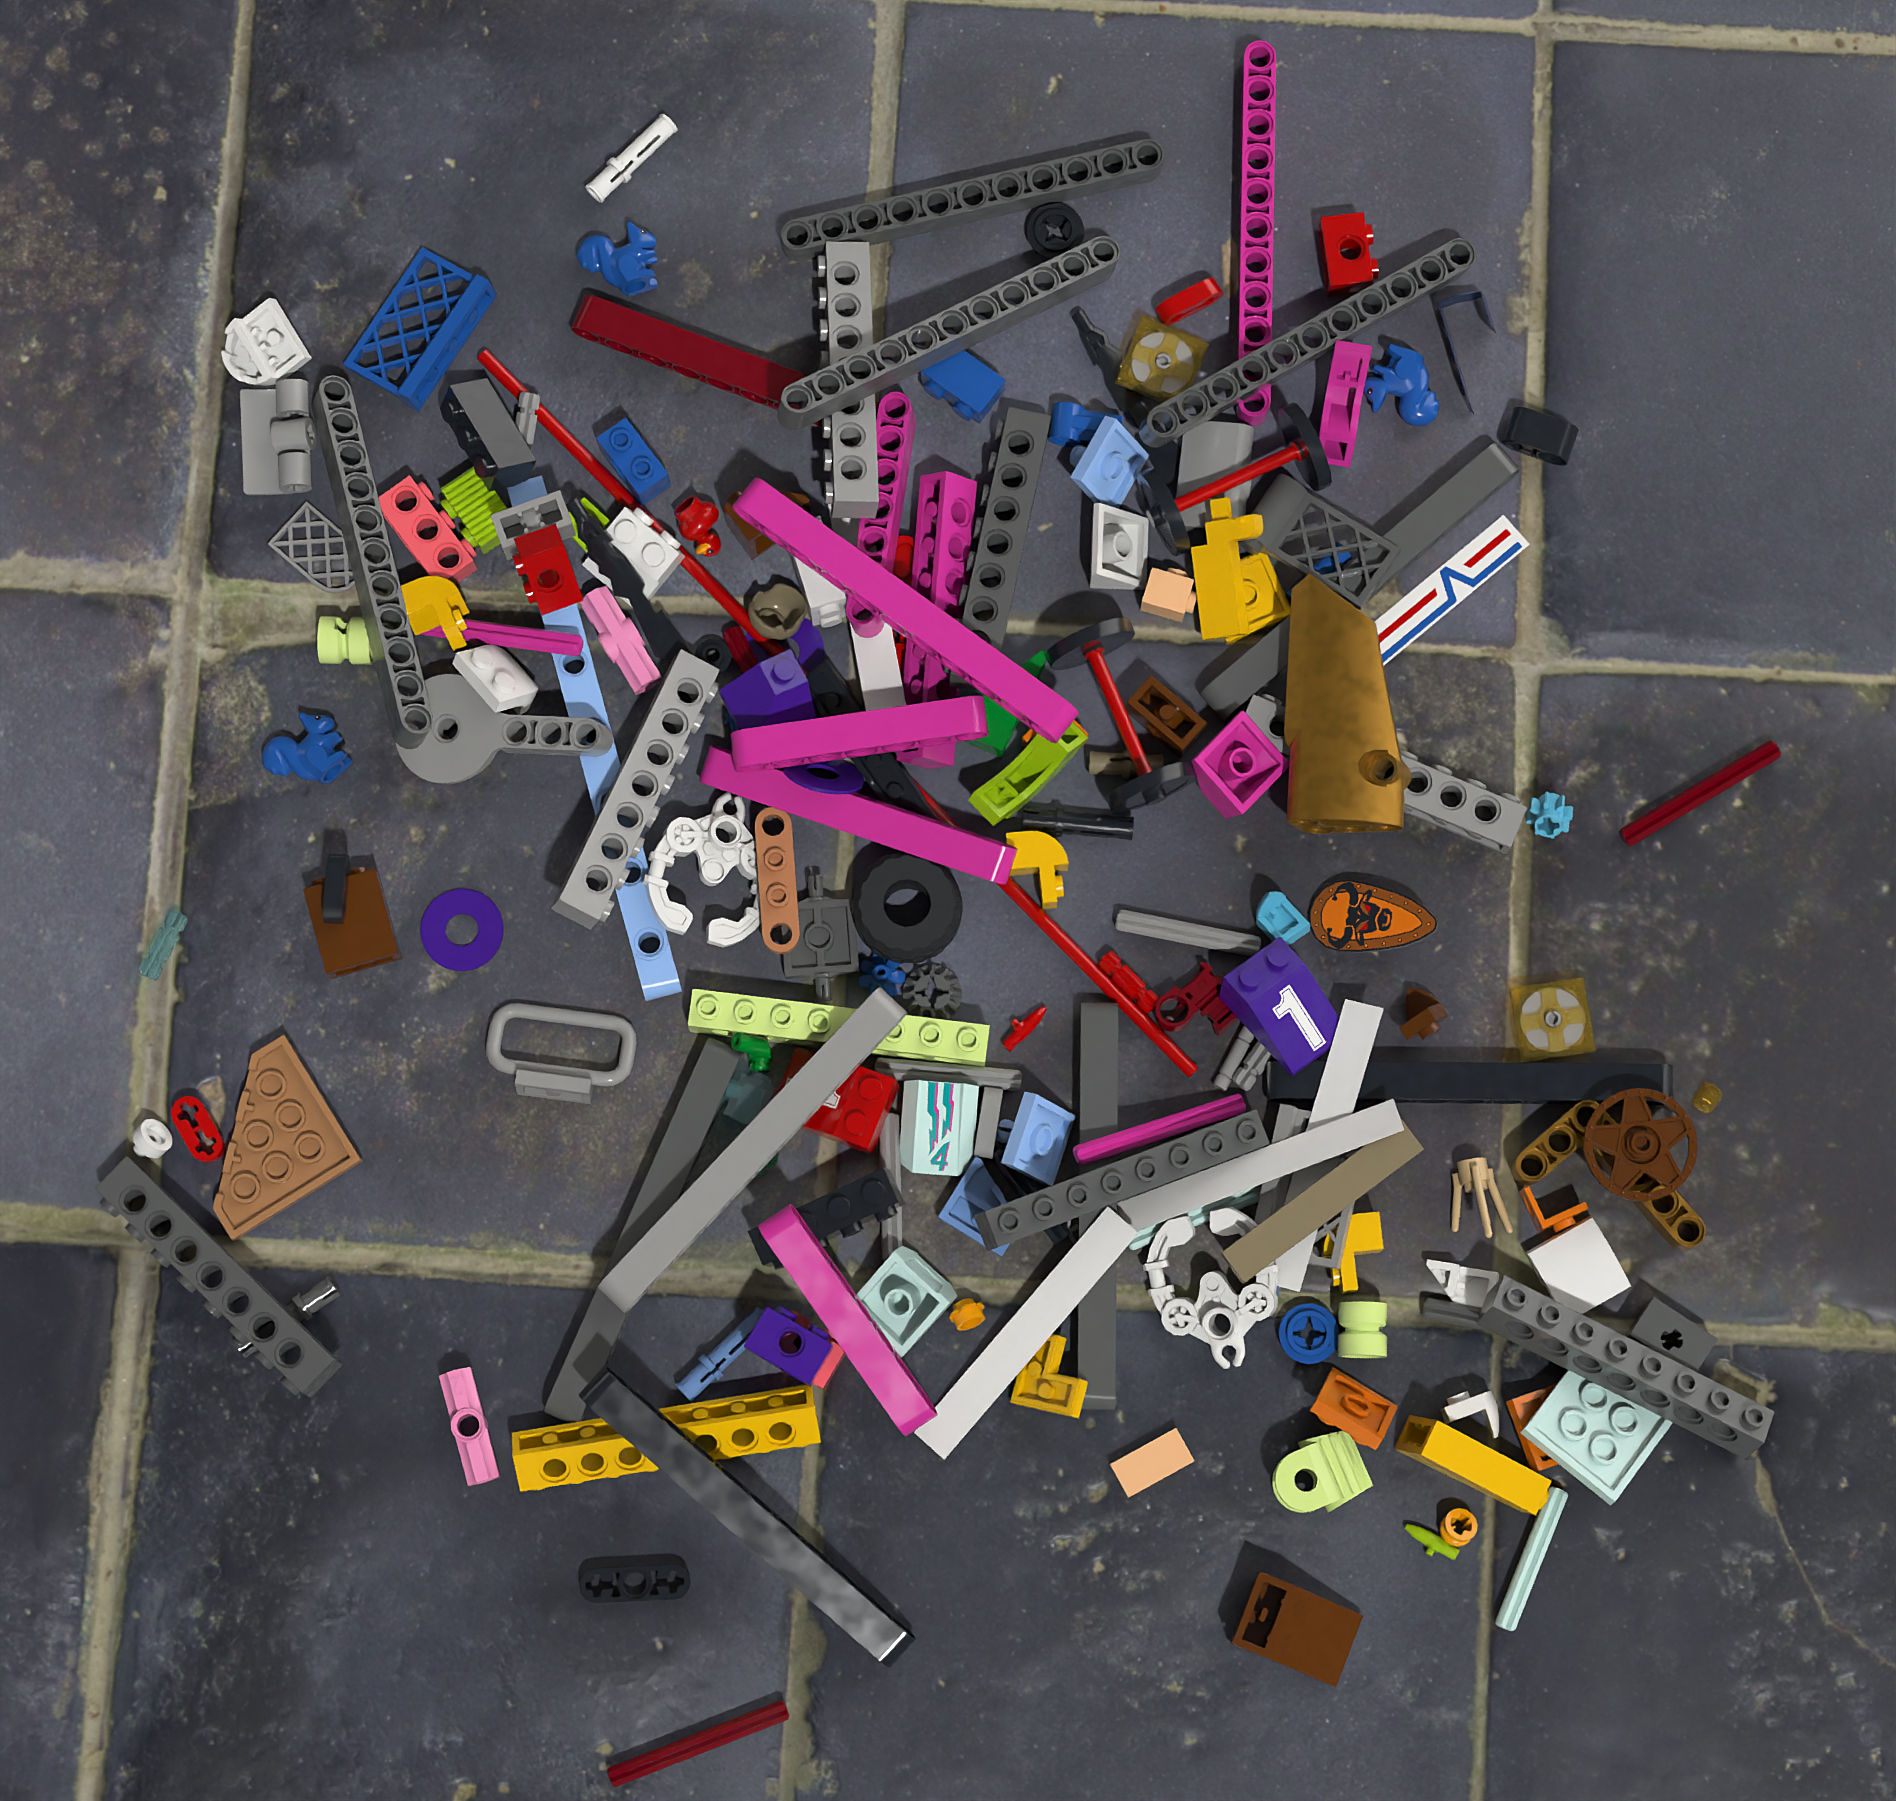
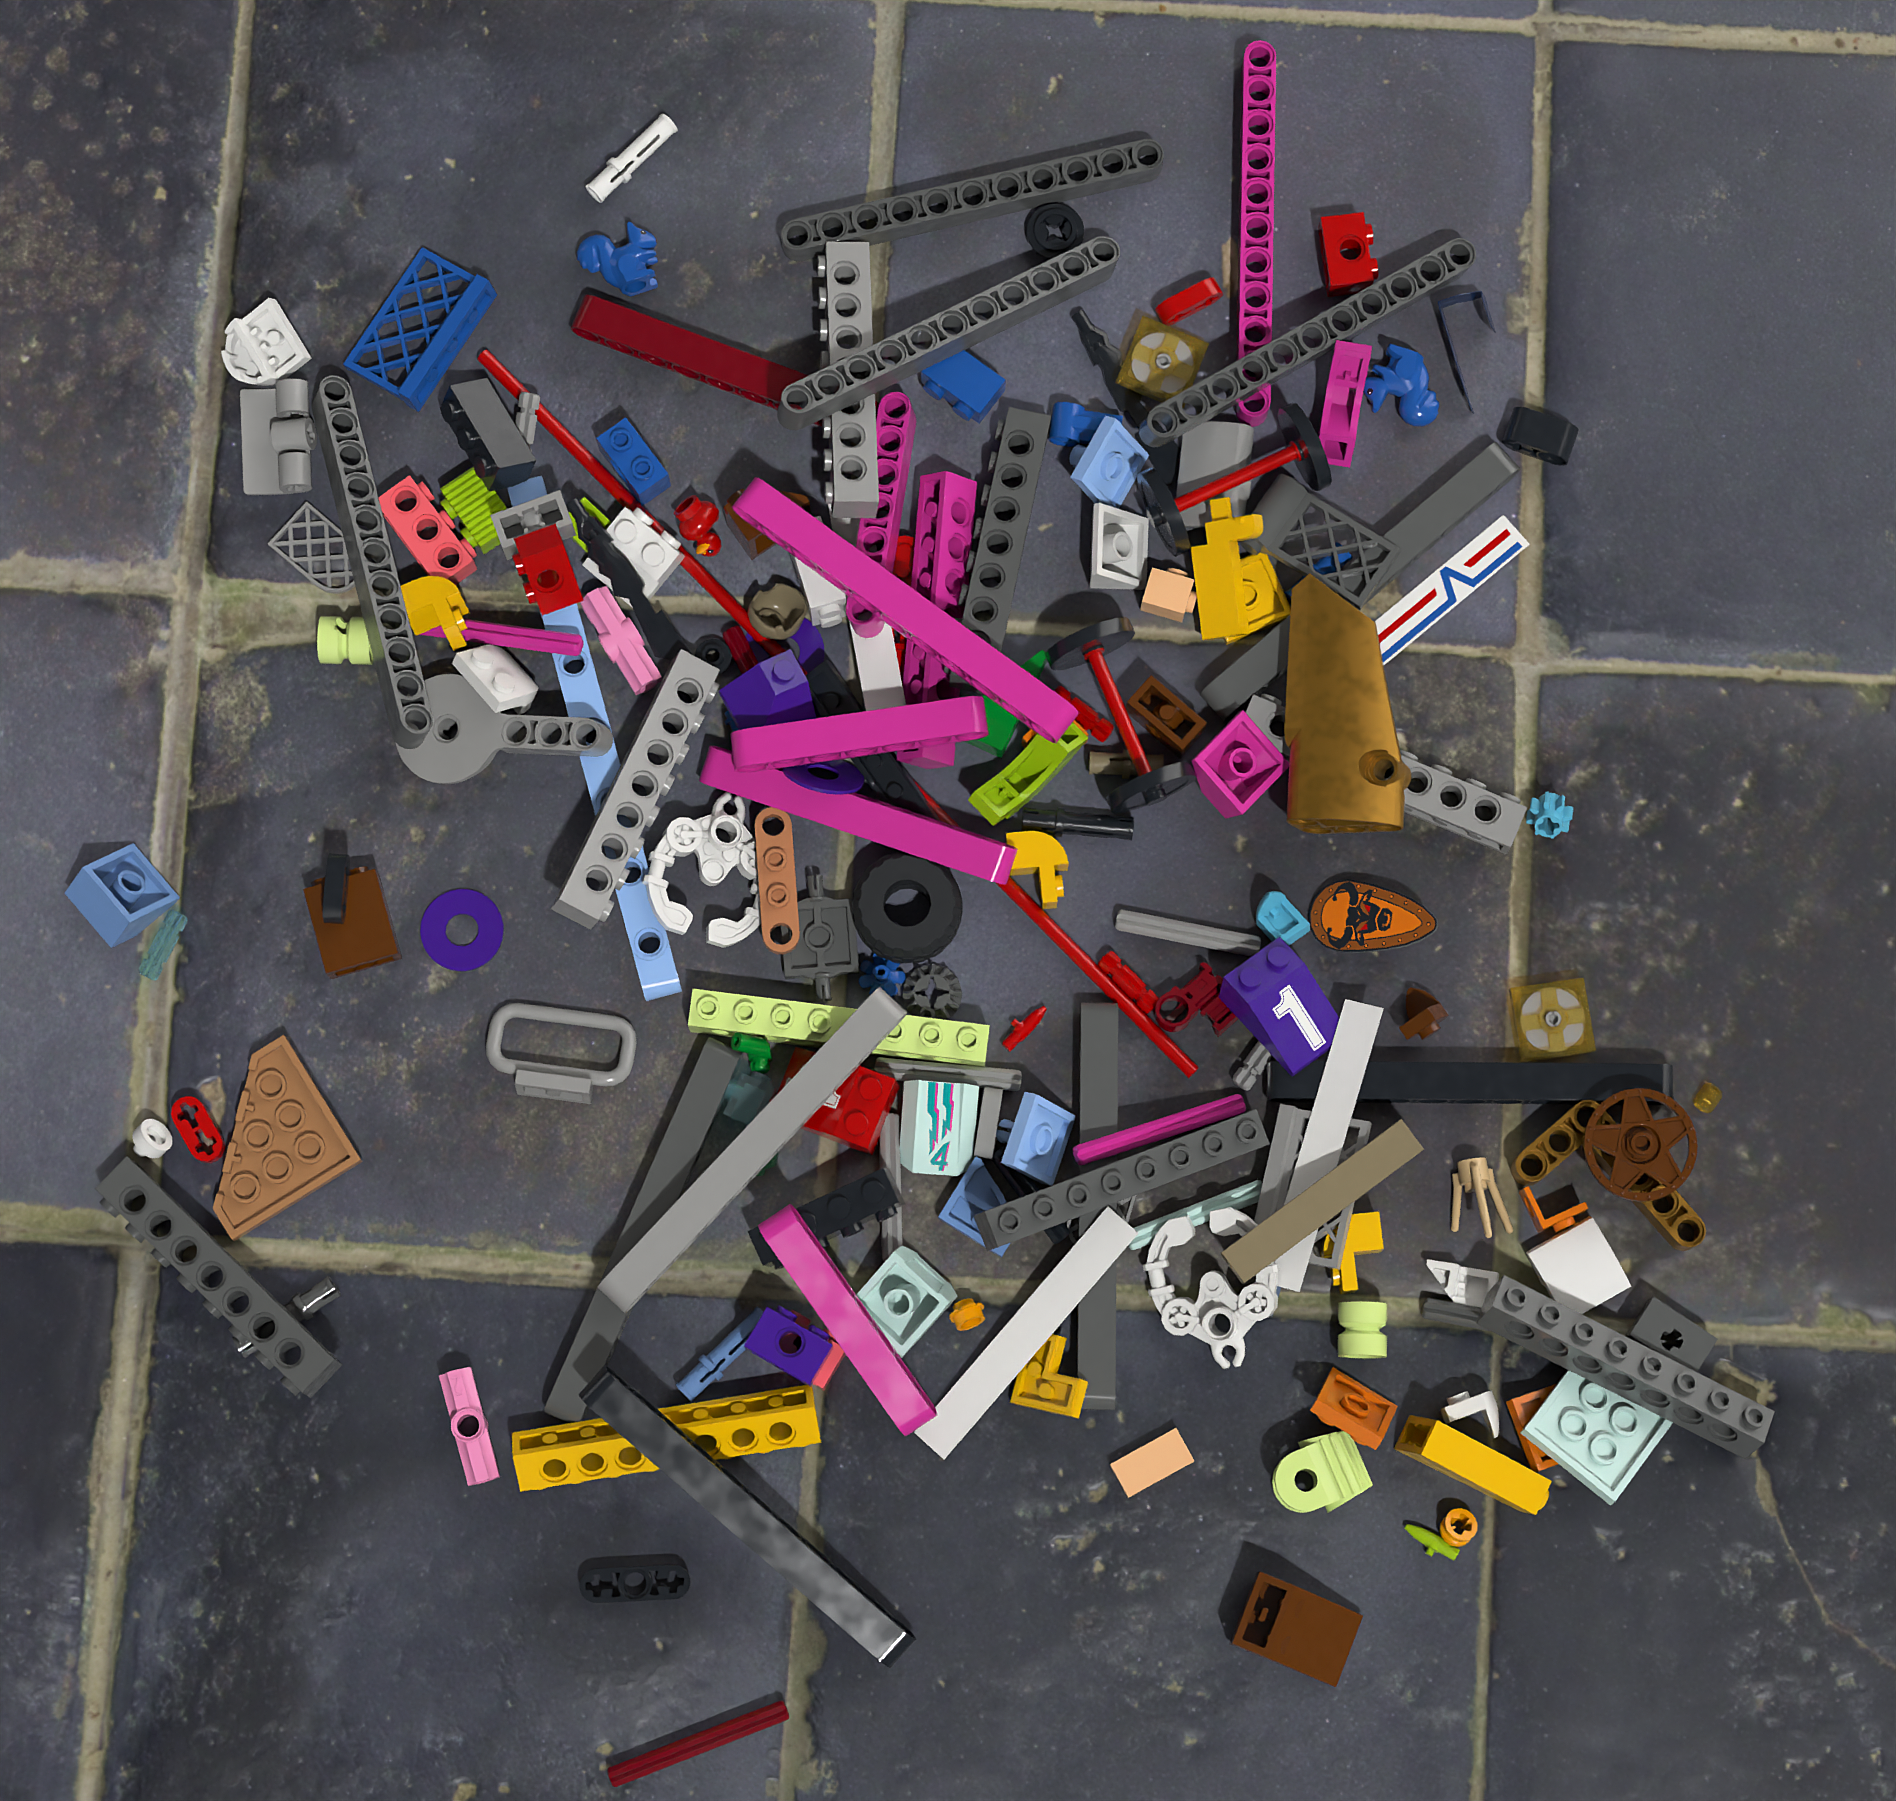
blue animal [262,713,353,784] -> none
white sticker [1117,1099,1404,1231] -> none
light grey wheel [1212,1026,1254,1091] -> none
blue gear [1278,1304,1339,1364] -> none
light aqua axle [1495,1486,1568,1631] -> none
dark red axle [1619,740,1781,846] -> none
none -> medium blue slope [65,843,180,948]
none -> red axle [1054,686,1114,742]

